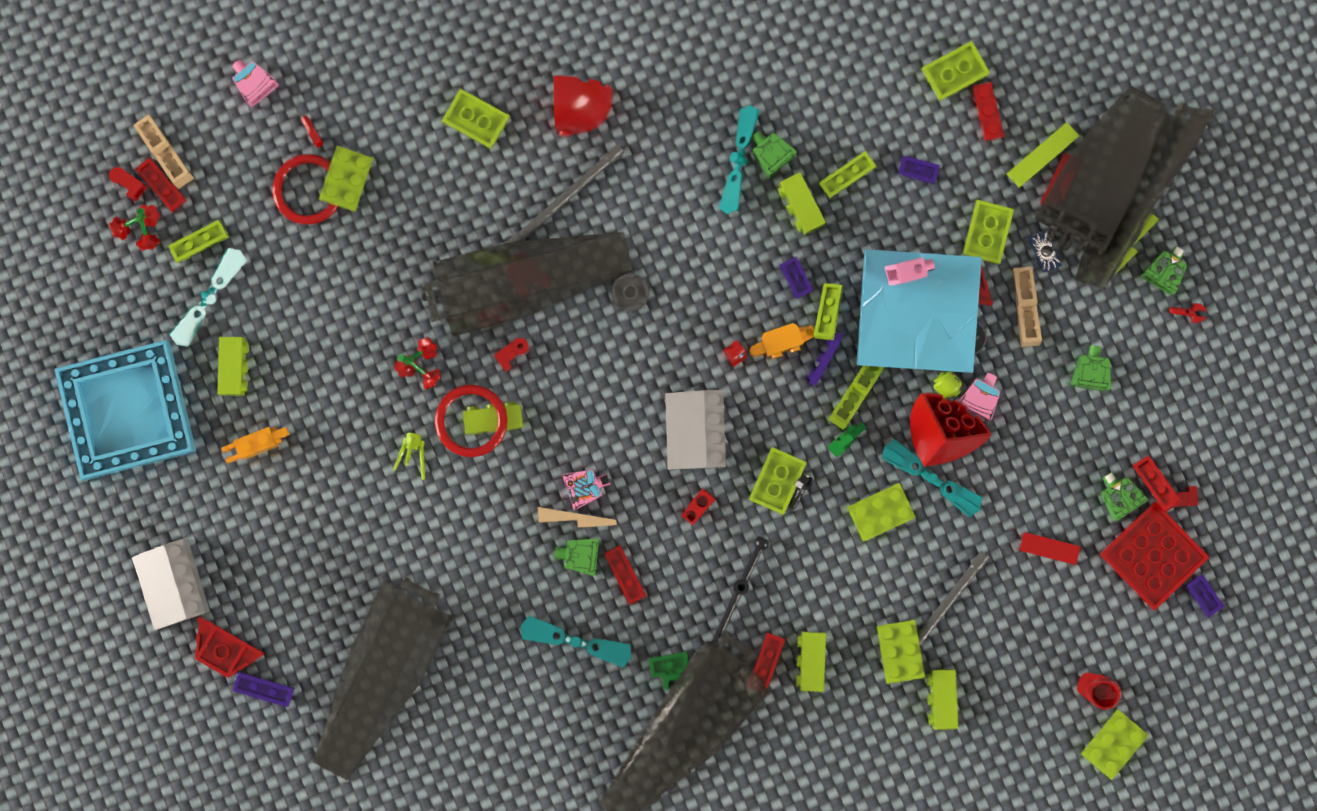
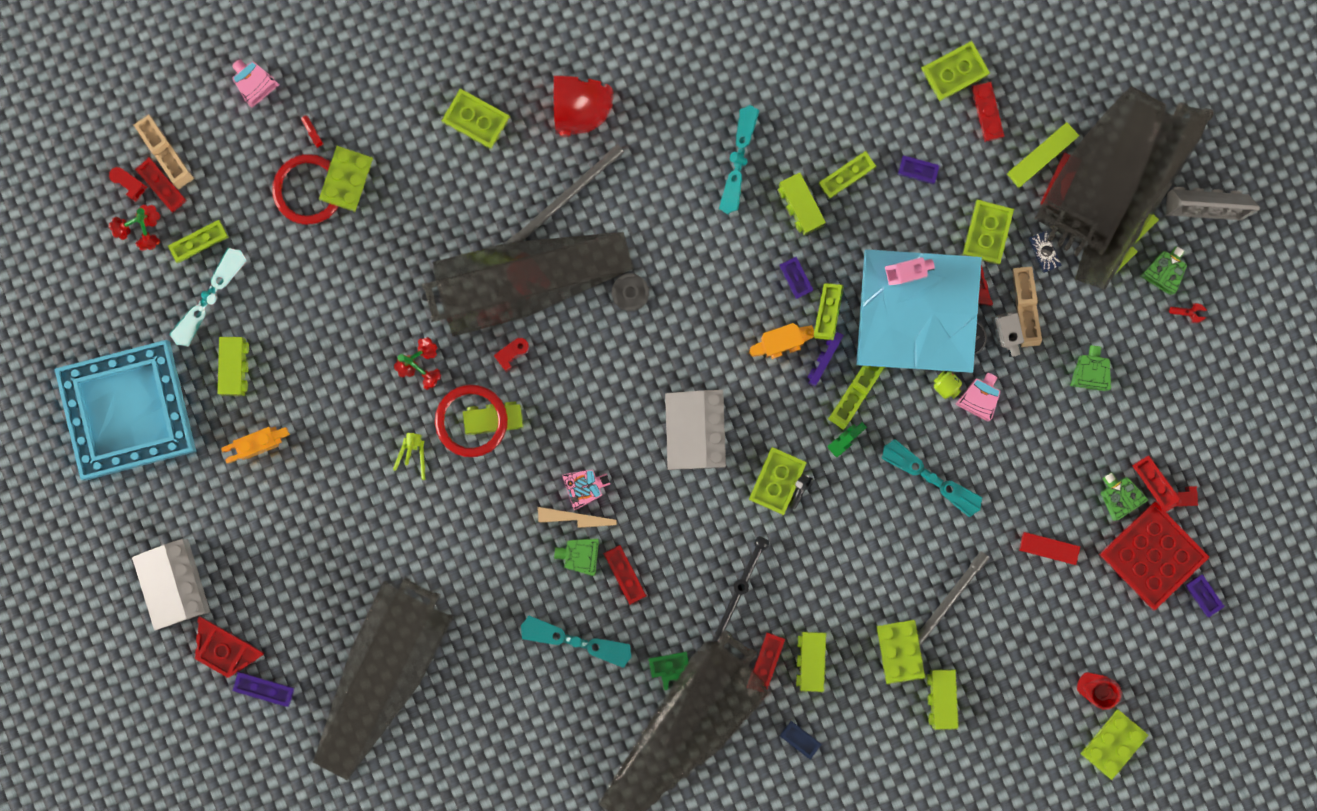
red leg [681,488,716,526] -> none
red leg [723,340,748,367] -> none
bright green torso [751,131,797,179] -> none
lime plate [847,483,916,542] -> none
red brick [910,393,992,467] -> none
none -> dark blue tile [779,720,822,760]
none -> light grey torso [991,312,1024,357]
none -> light grey slope [1166,187,1260,220]

